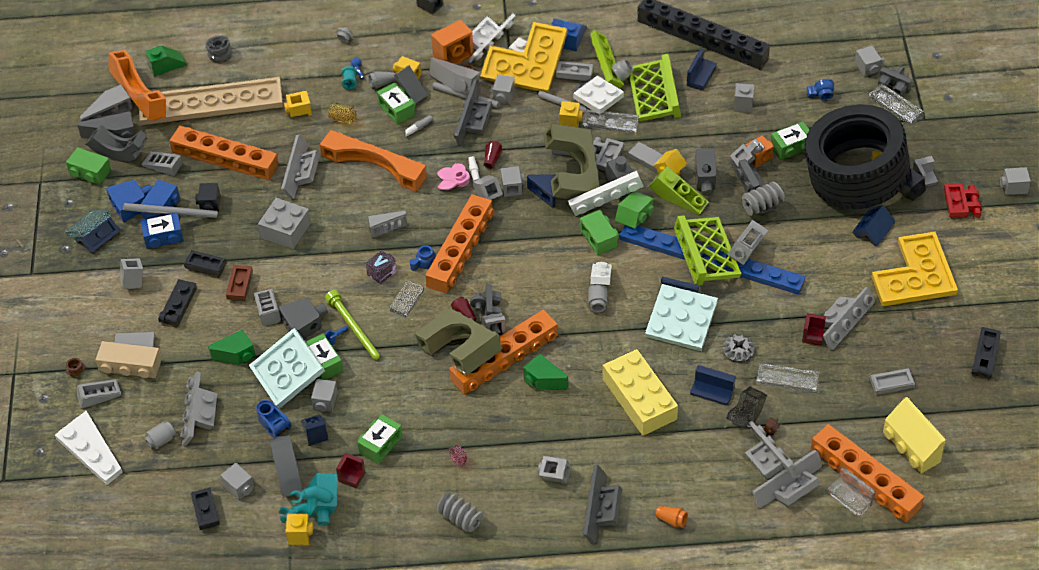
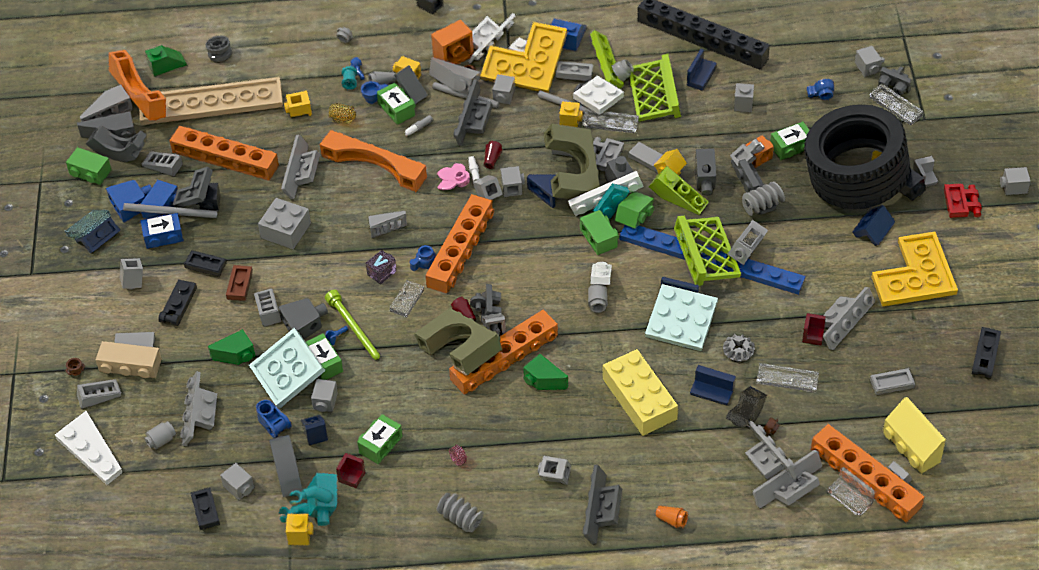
none -> dark grey plate [173,167,213,208]
none -> blue piece [361,81,388,103]
none -> teal plate [593,183,630,219]
none -> light grey plate [888,461,913,484]

